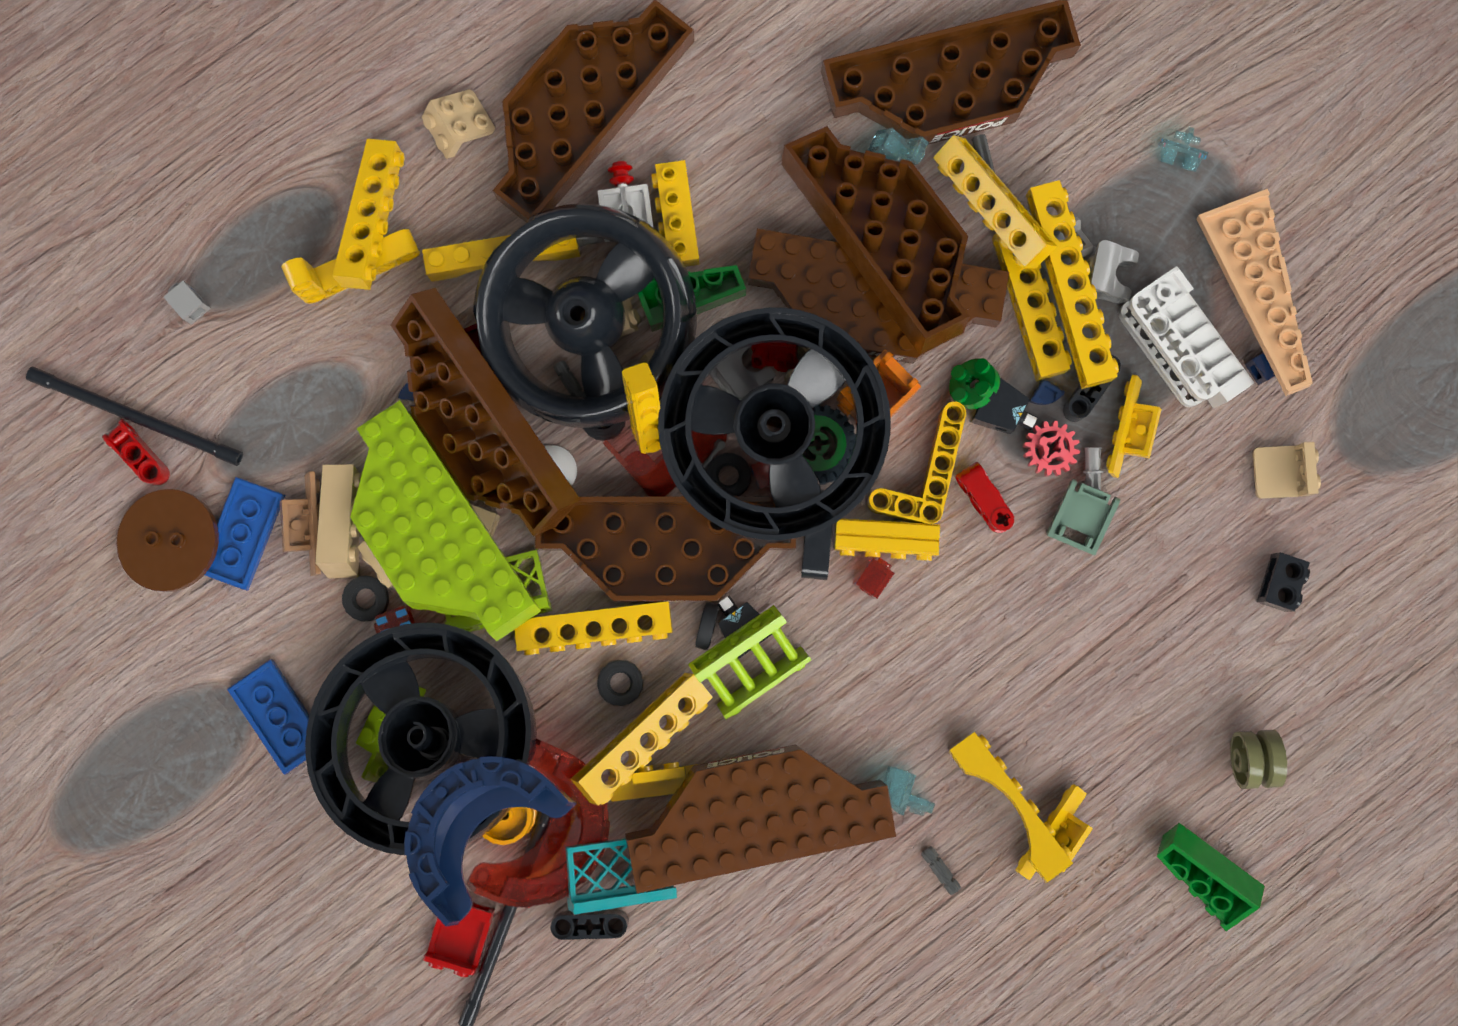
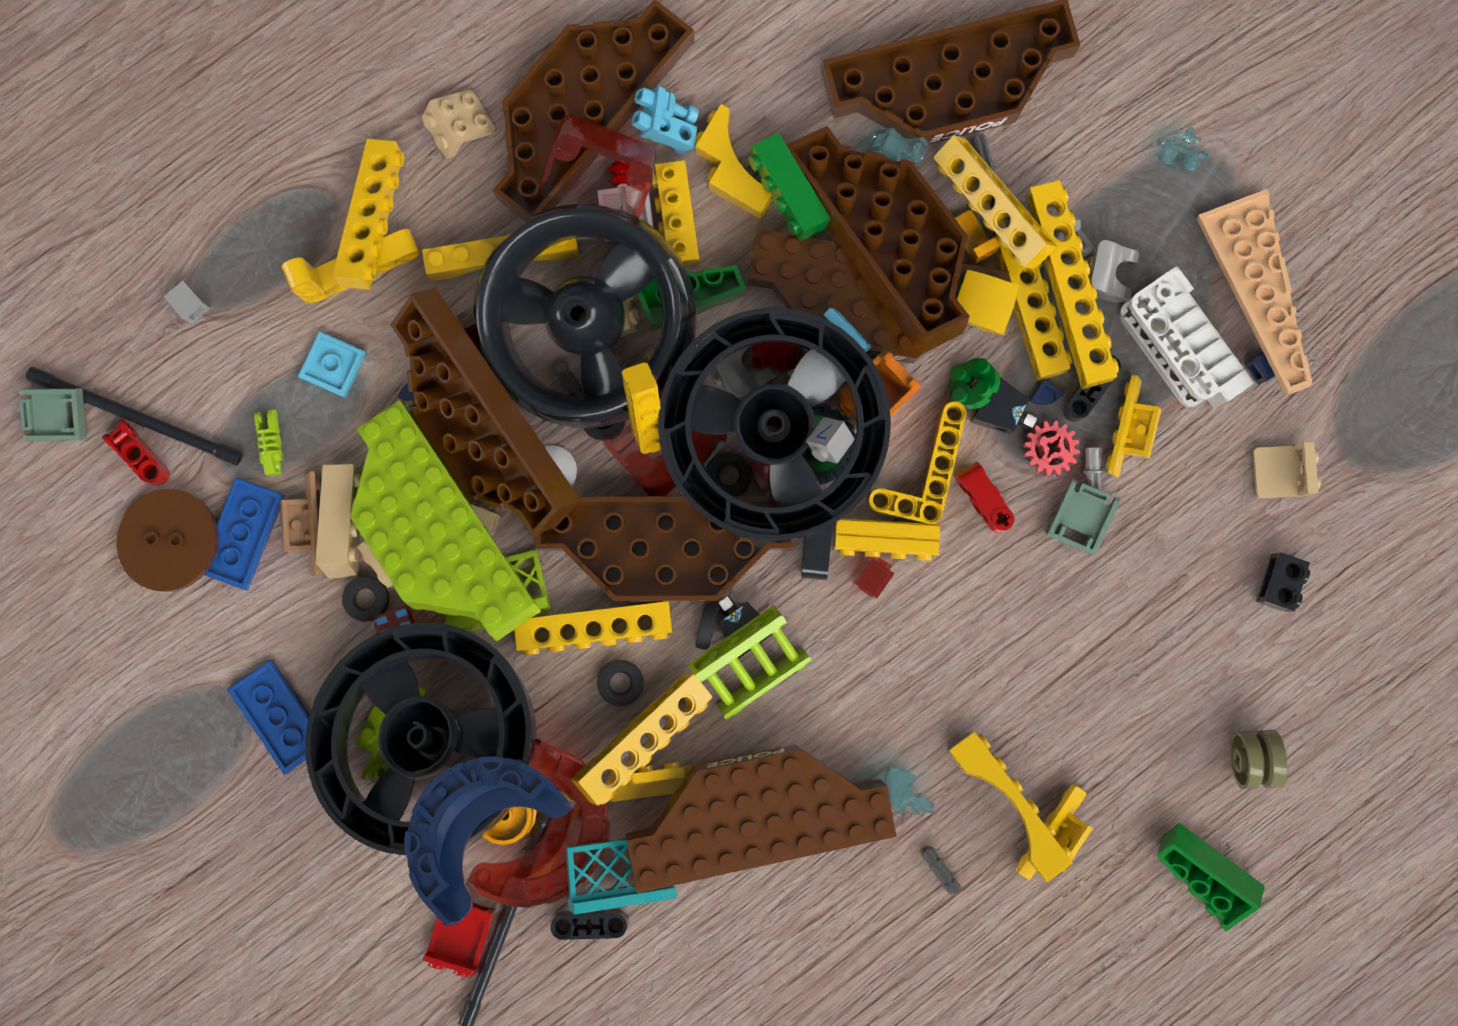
none -> sand green container [19,388,86,441]
none -> lime hinge [254,409,283,476]
none -> medium azure tile [298,331,367,398]
none -> clear red windscreen [538,115,656,218]
none -> medium azure hips [631,86,699,155]
none -> yellow arch [695,104,773,220]
none -> green wedge [749,133,830,241]
none -> light grey brick [806,417,855,463]
none -> medium azure tile [824,308,872,353]
none -> light orange bracket [955,210,1001,265]
none -> yellow slope [957,270,1020,336]

